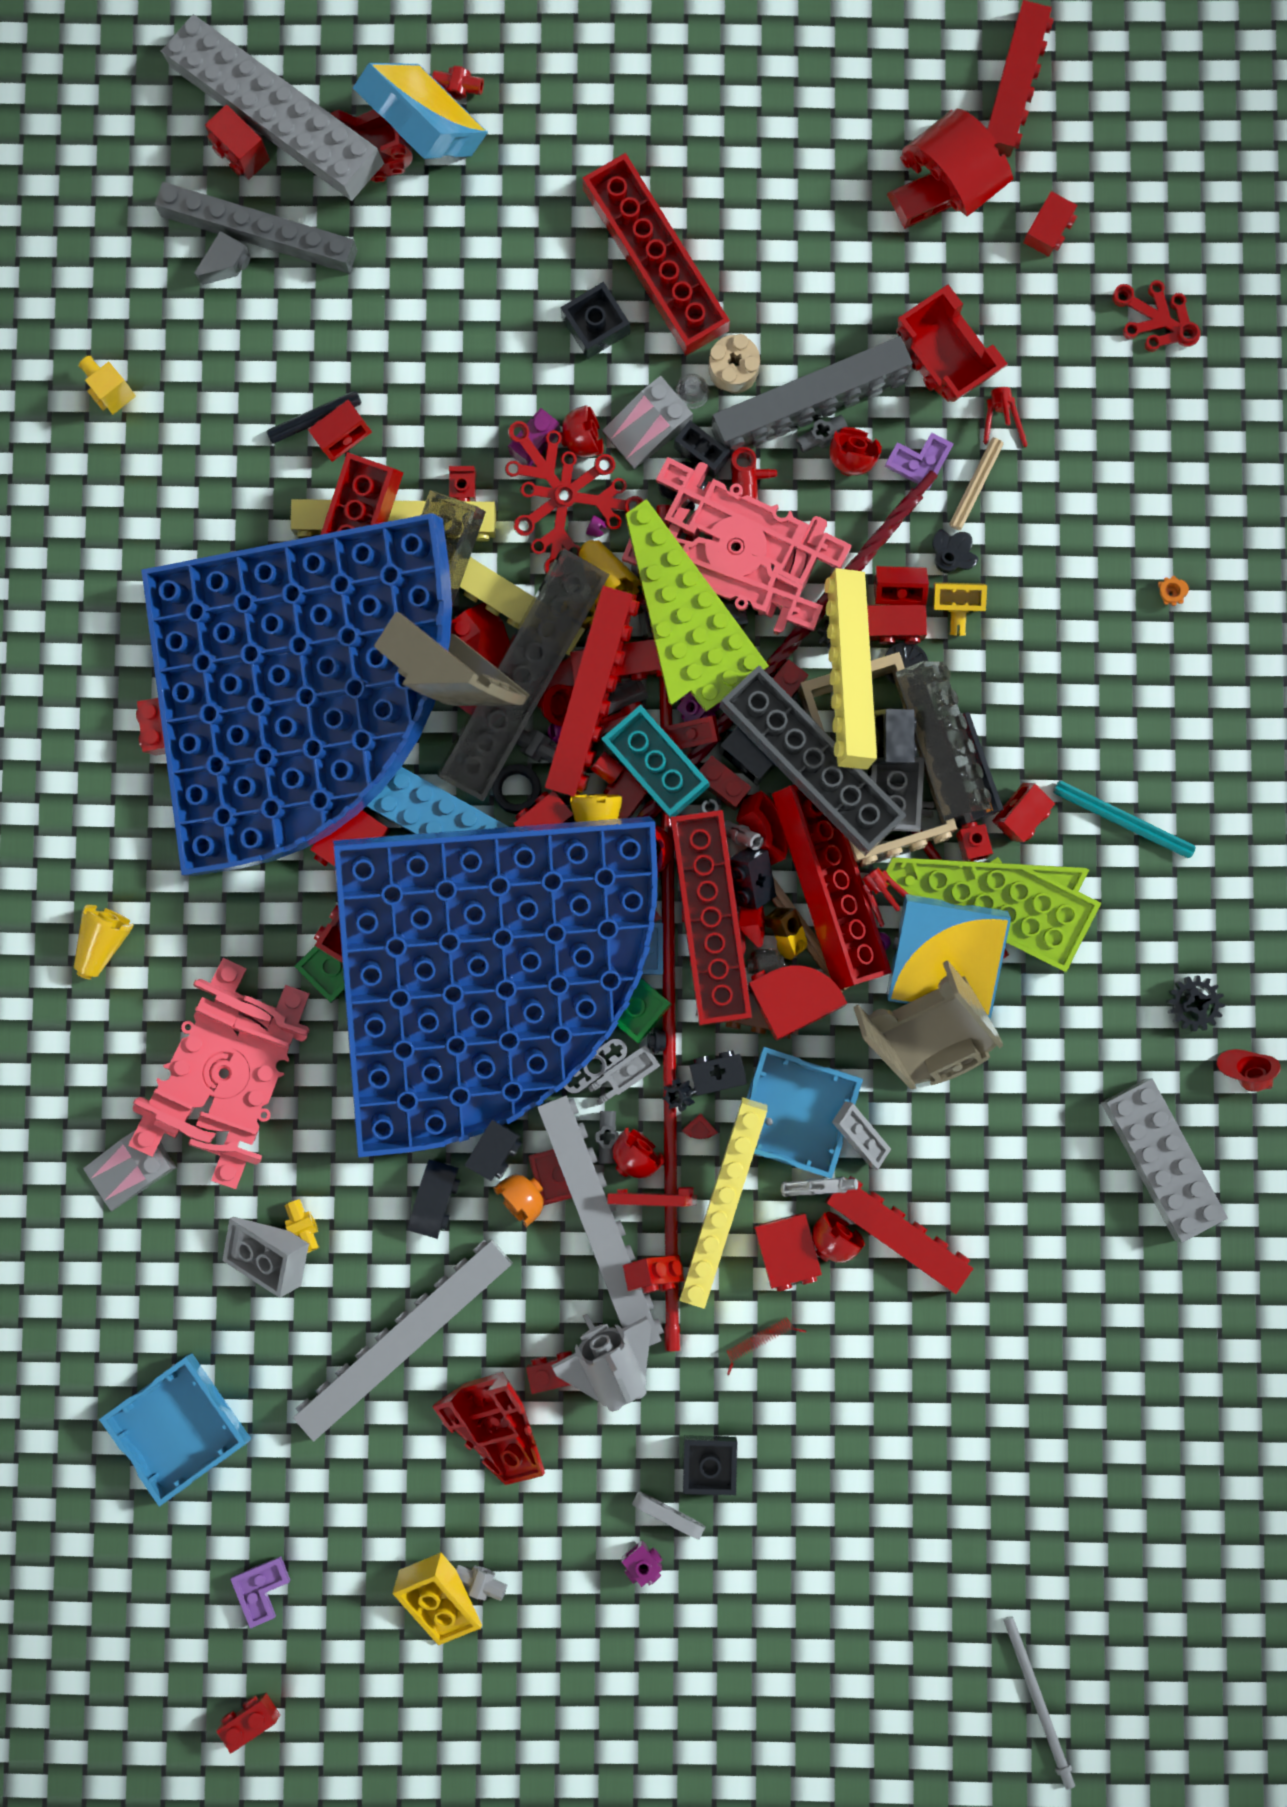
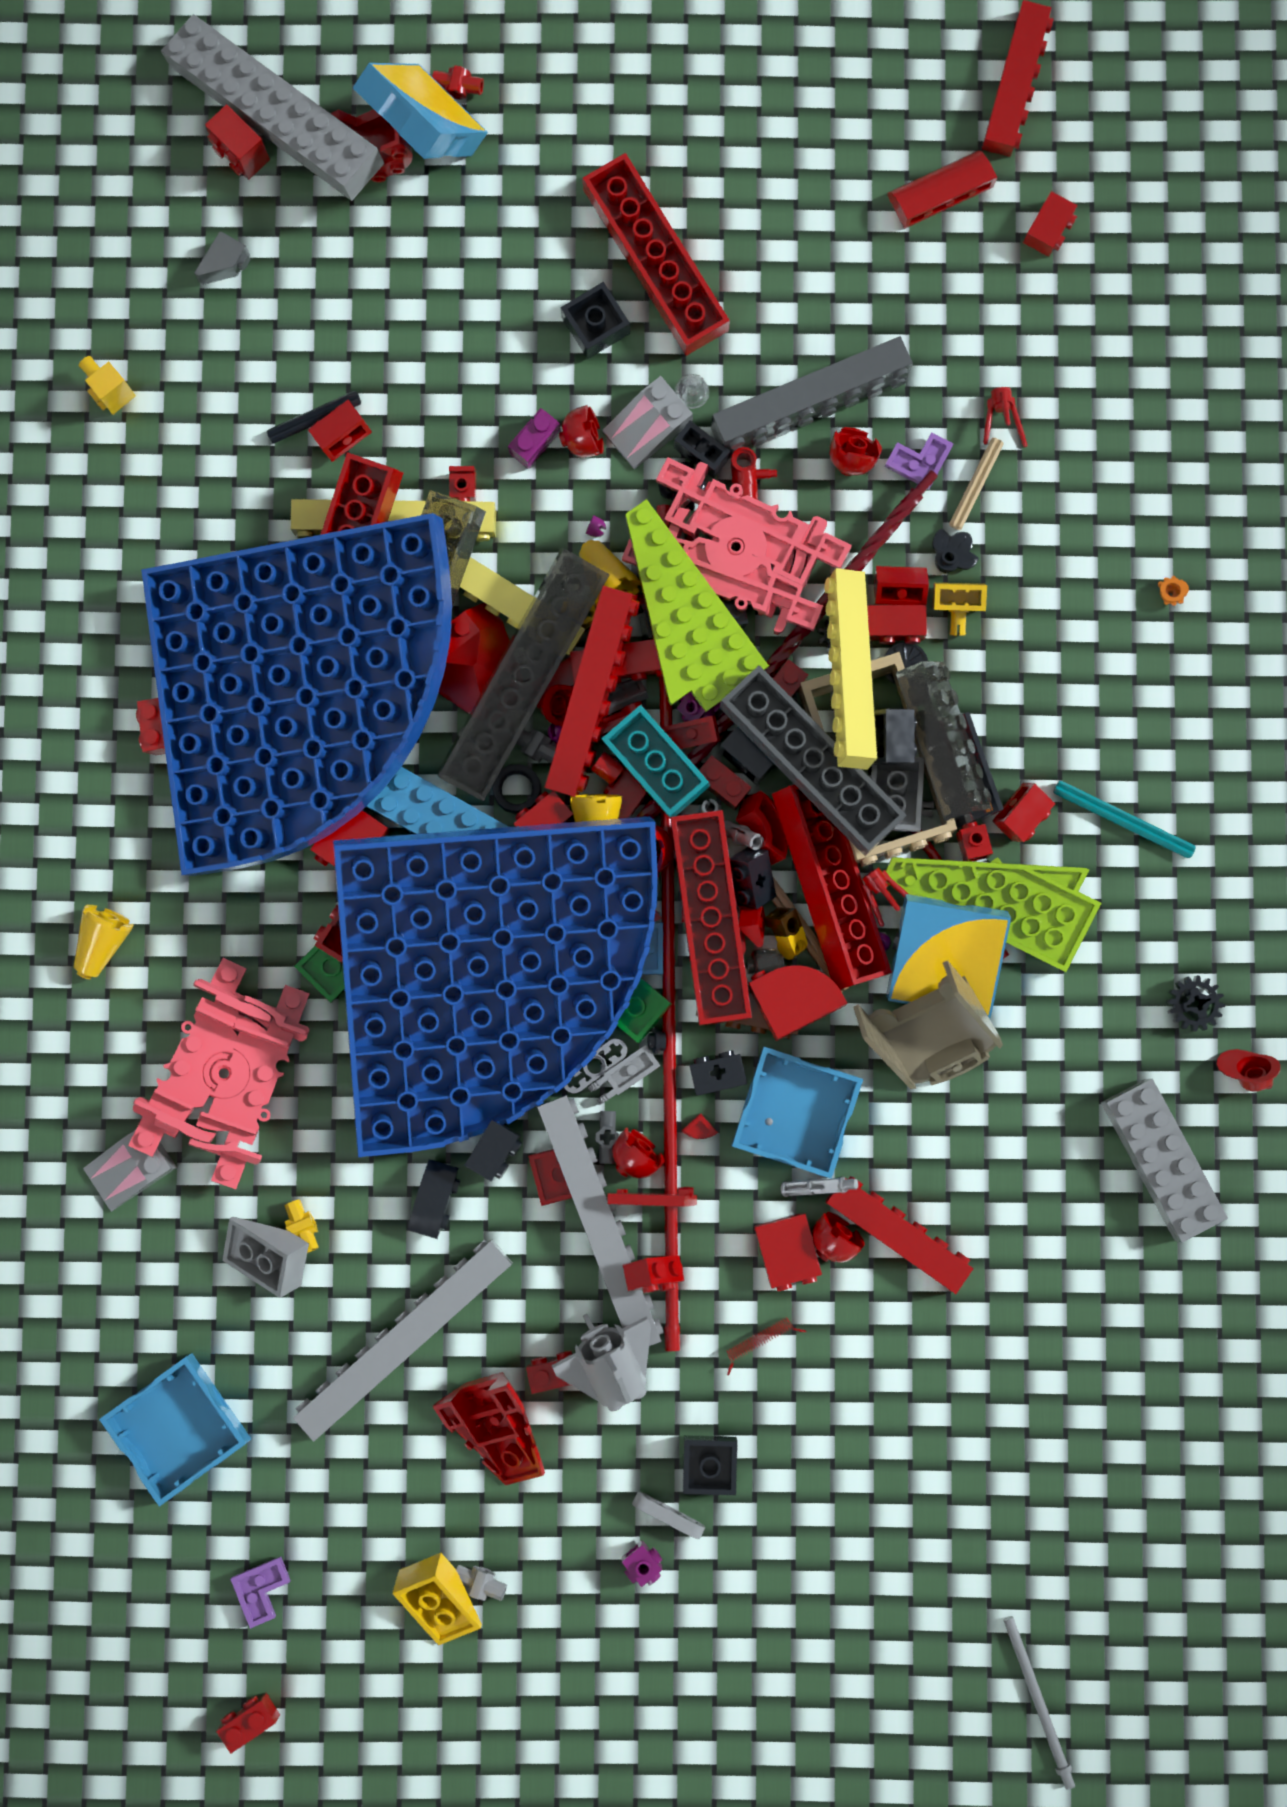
dark grey brick [155,182,358,274] -> none
dark tan windscreen [375,612,530,706] -> none
orange cylinder [493,1175,544,1227] -> none
red plant [505,421,644,577] -> none
black gear [662,1078,696,1112] -> none
light yellow brick [680,1097,768,1309] -> none
tan brick [709,334,760,394] -> none
dark grey axle [796,415,848,453] -> none
light grey plate [832,1101,891,1170] -> none
red cylinder [896,284,1008,402] -> none
red cylinder [900,108,1013,217] -> none
red plant [1112,280,1201,352] -> none

